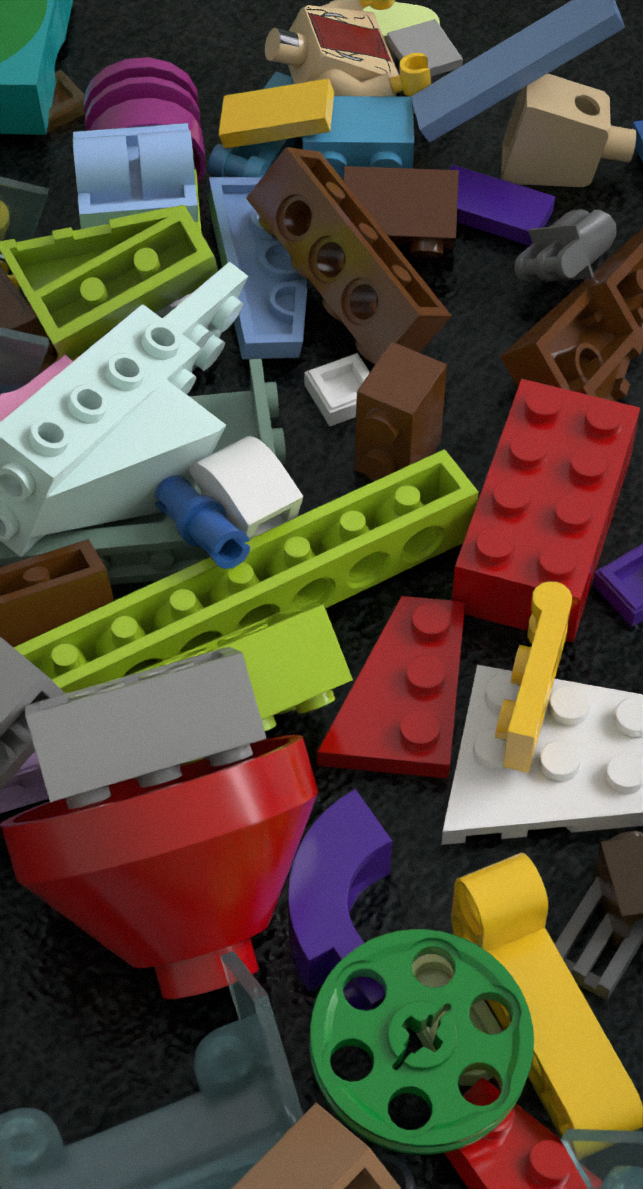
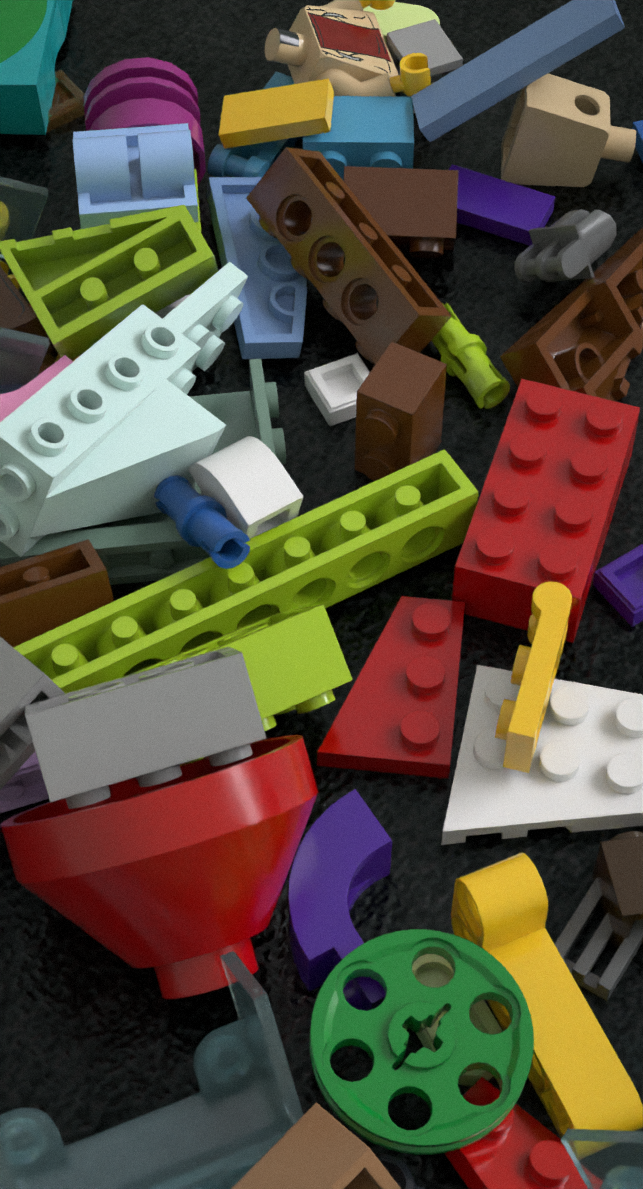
none -> lime pin [431,303,510,409]

